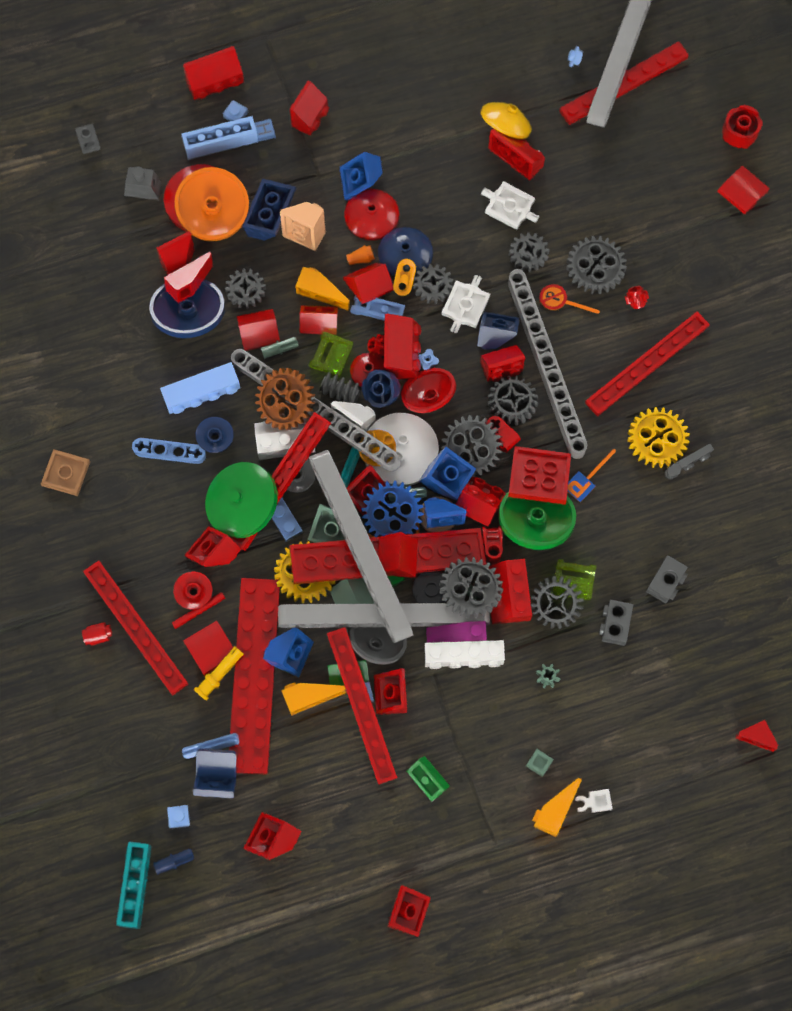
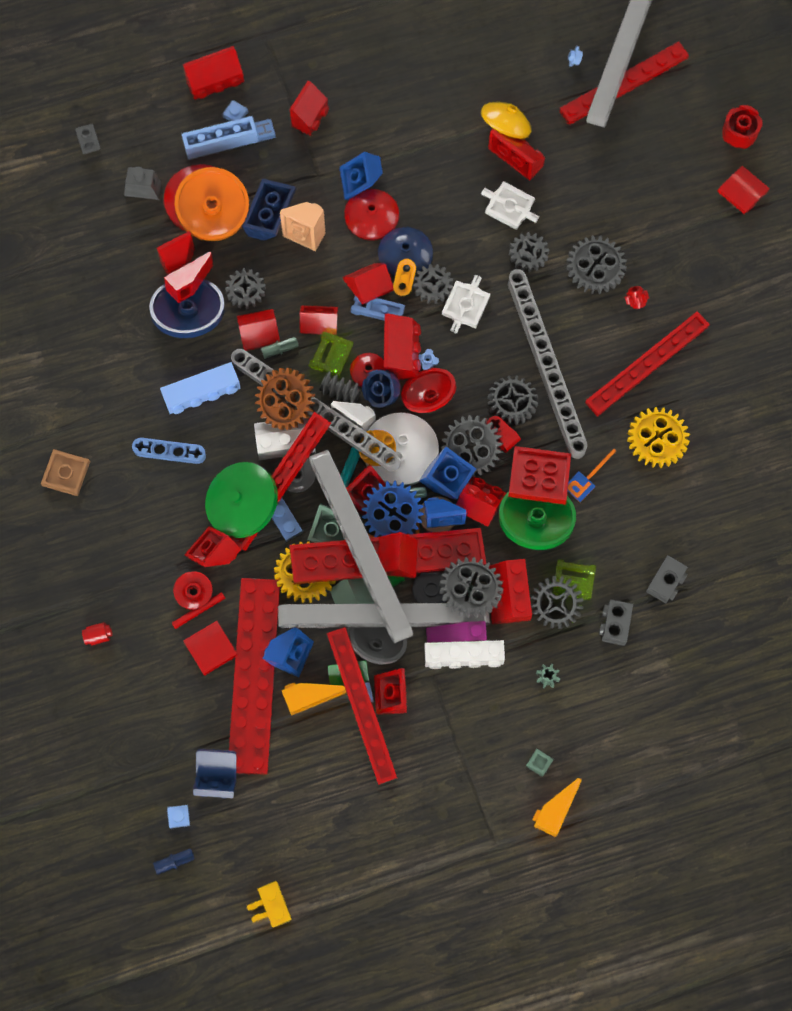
red plate [83,560,188,696] -> none
teal brick [116,842,152,929] -> none
medium blue axle [182,733,240,759] -> none
yellow pin [194,646,244,701] -> none
dark blue dish [196,417,234,453] -> none
red slope [243,812,302,860] -> none
light orange slope [296,267,350,310] -> none
orange cone [346,245,375,265] -> none
red gear [367,334,384,359] -> none
red slope [388,885,431,937] -> none
green slope [406,756,450,802] -> none
dark blue slope [477,312,520,350] -> none
red slope [480,345,525,382] -> none
red piece [482,526,503,564] -> none
piece [539,284,600,314] -> none
white plate [575,789,612,813] -> none
dark grey hinge [664,444,714,480] -> none
red slope [735,720,778,752] -> none
none -> yellow hinge [247,881,292,928]

